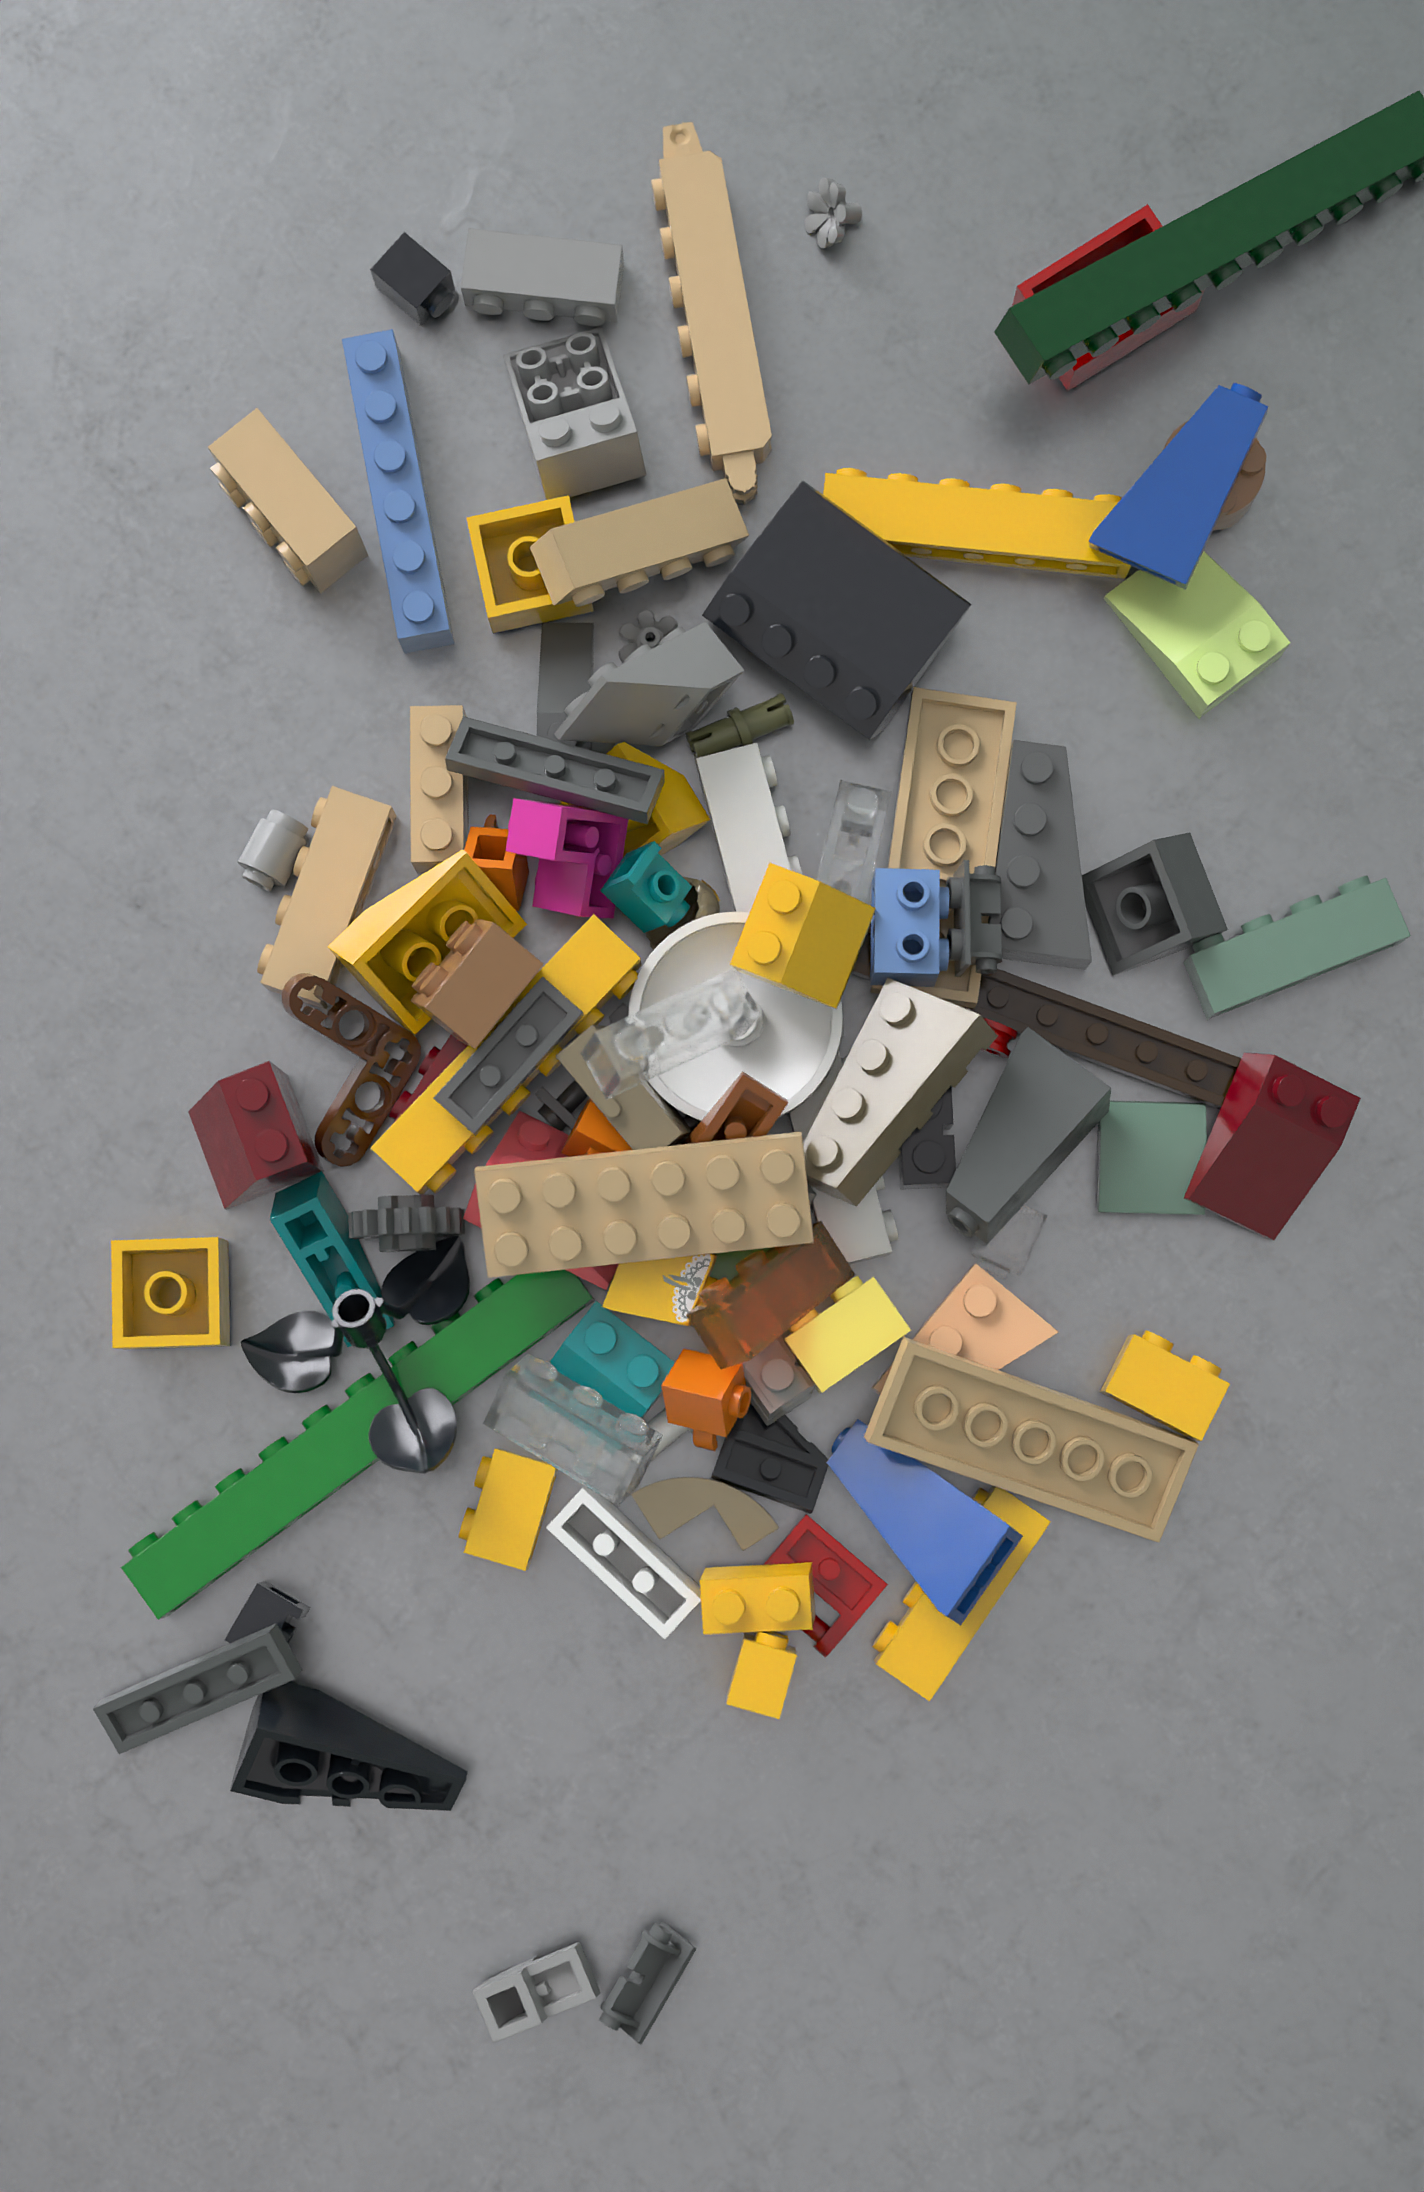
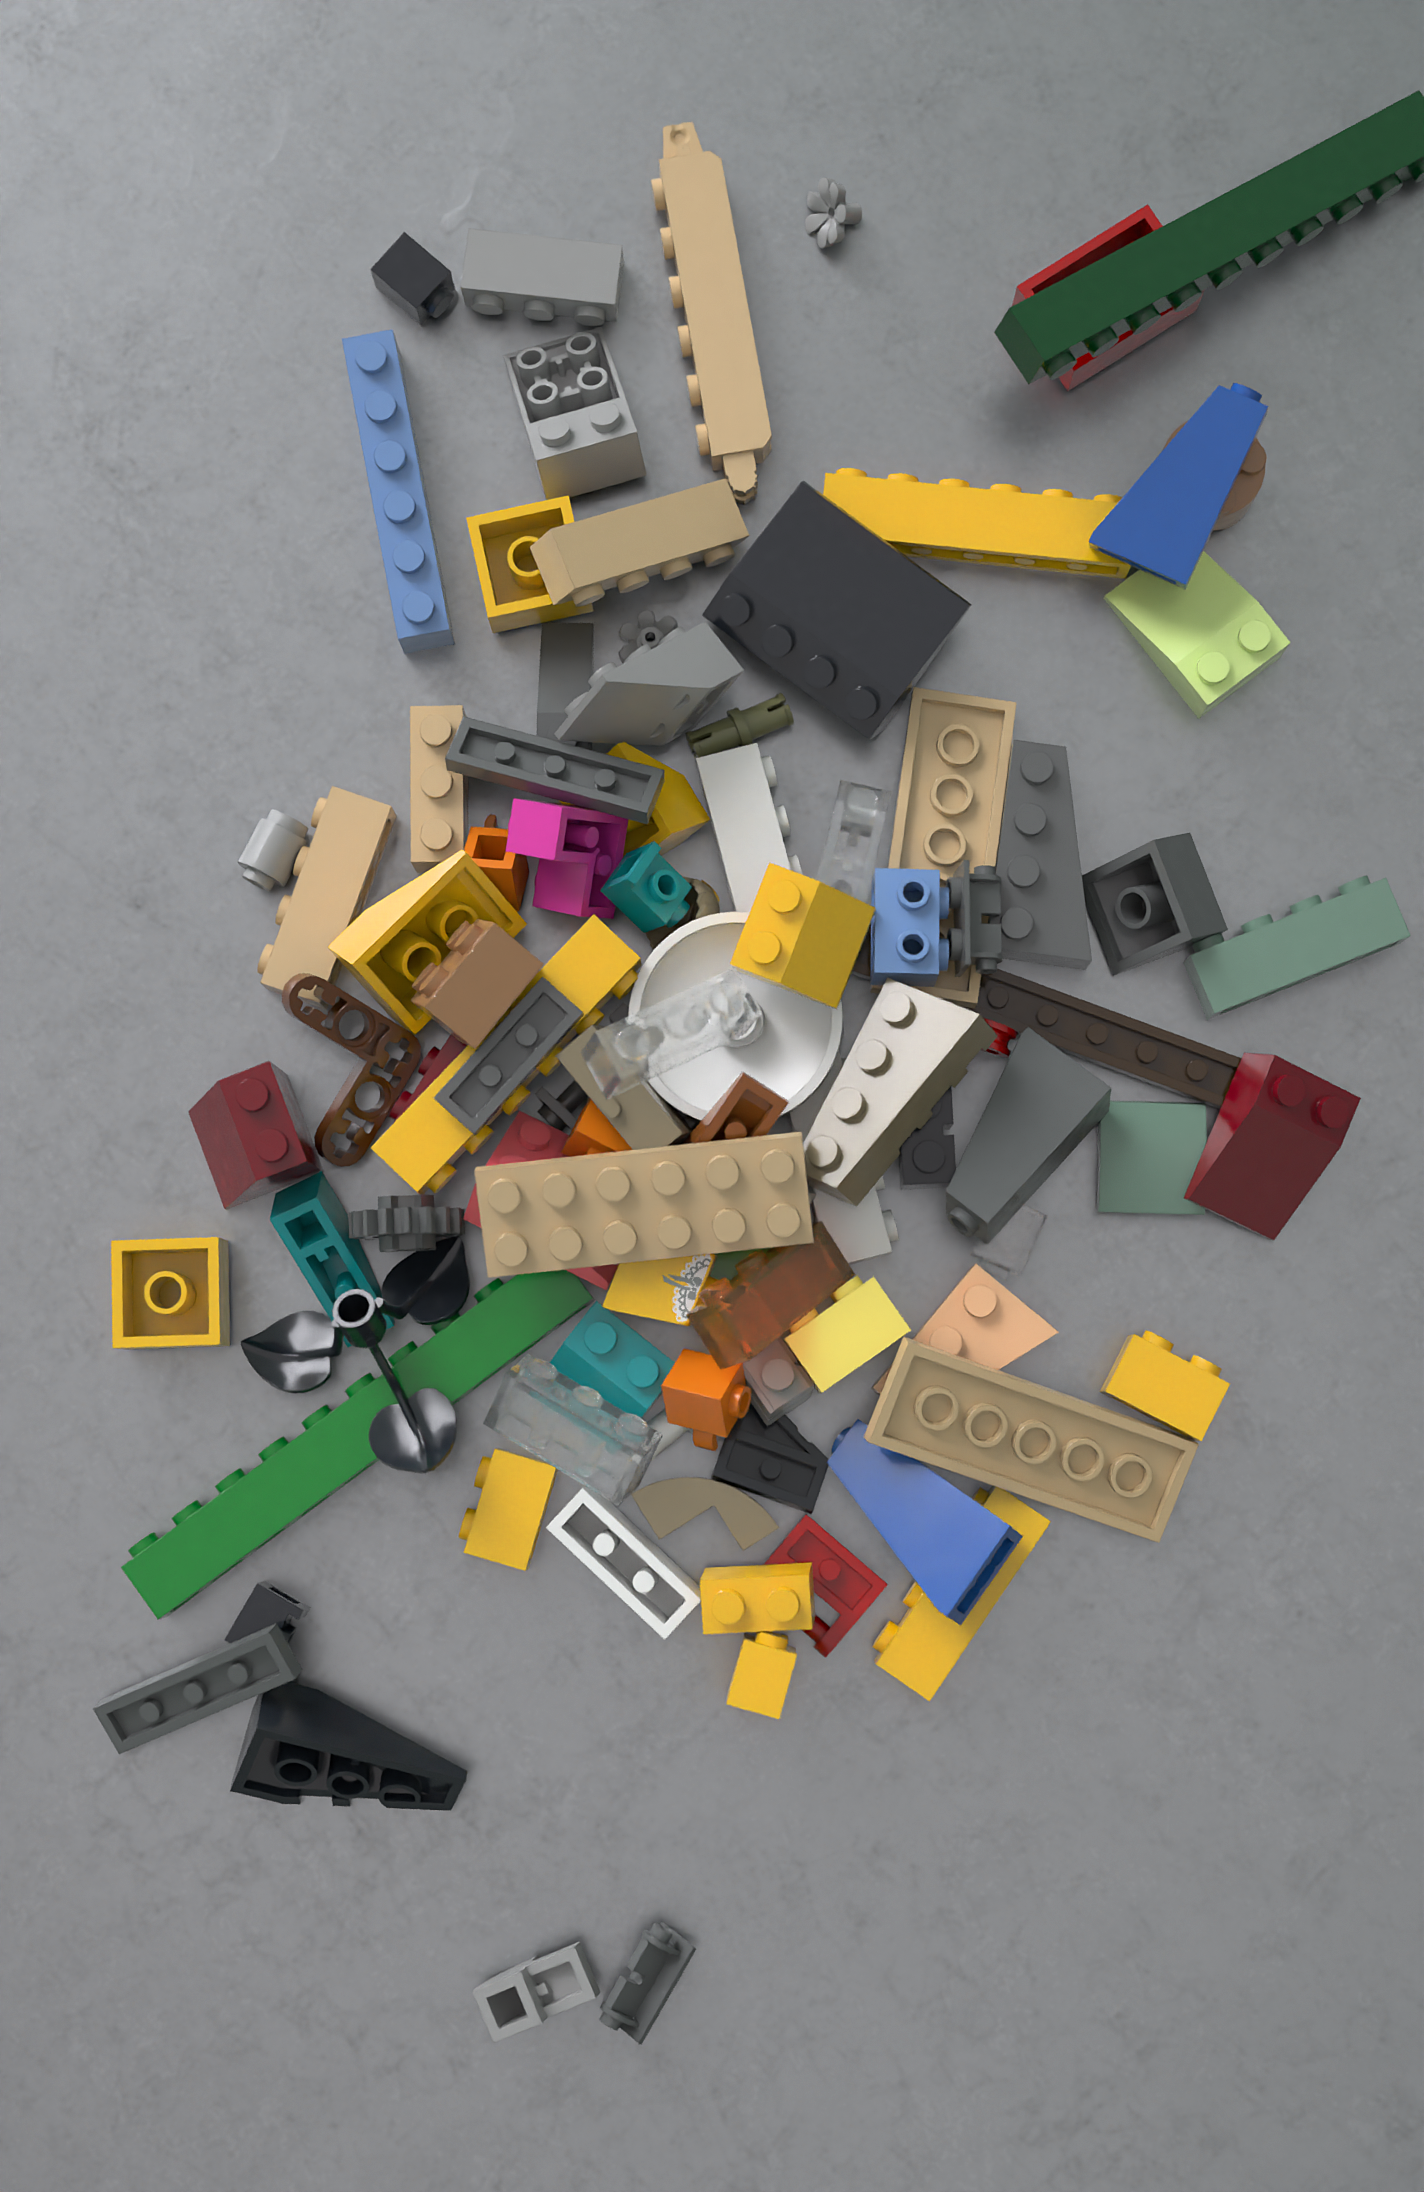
tan brick [208,408,368,594] -> none

